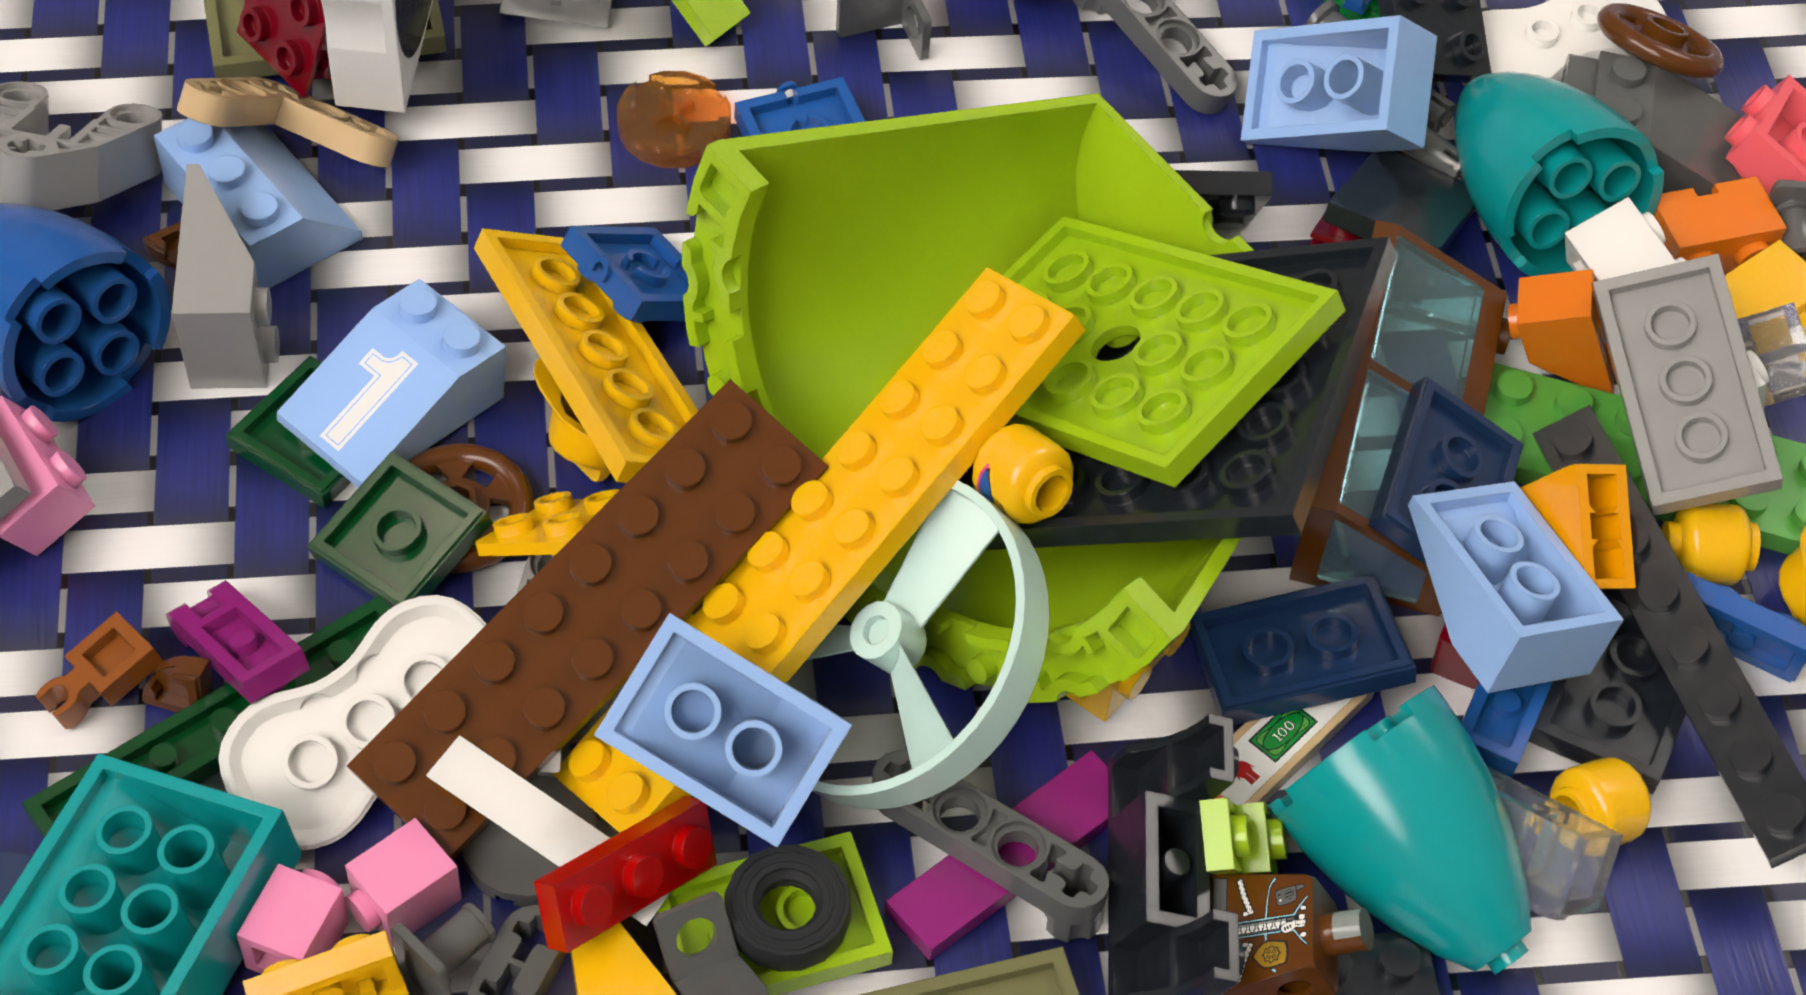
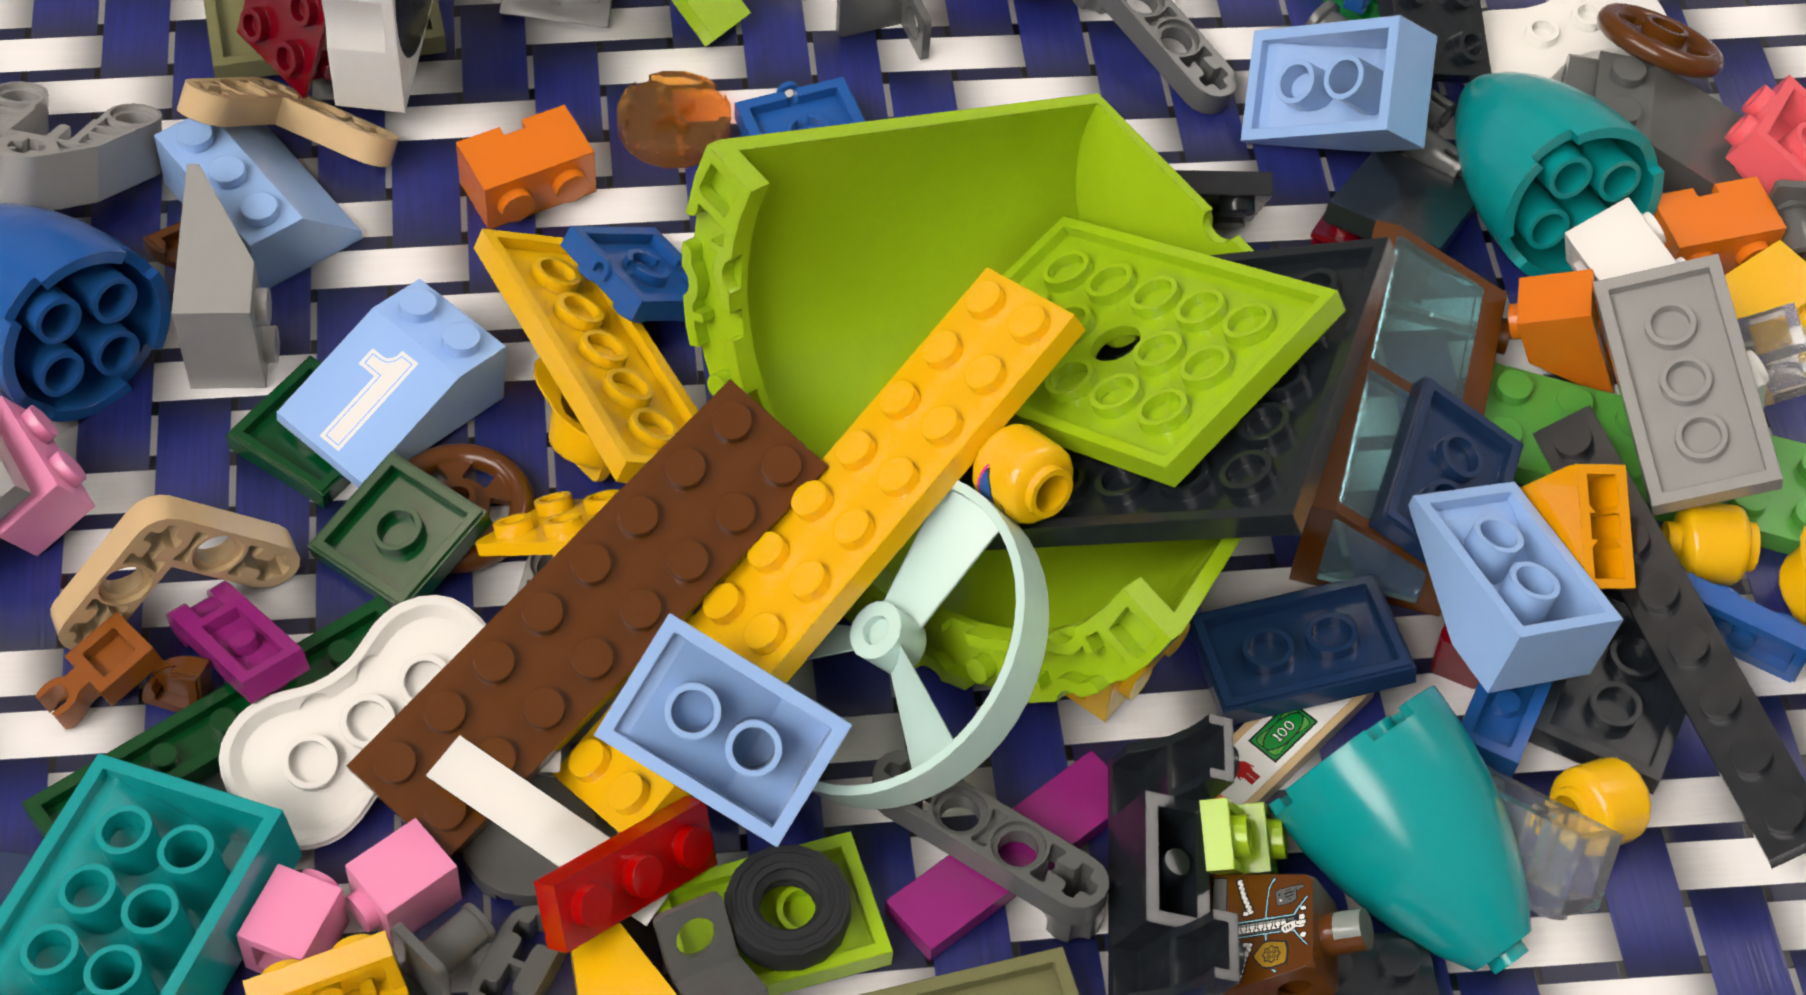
none -> tan beam [50,495,300,650]
none -> orange brick [456,104,597,229]

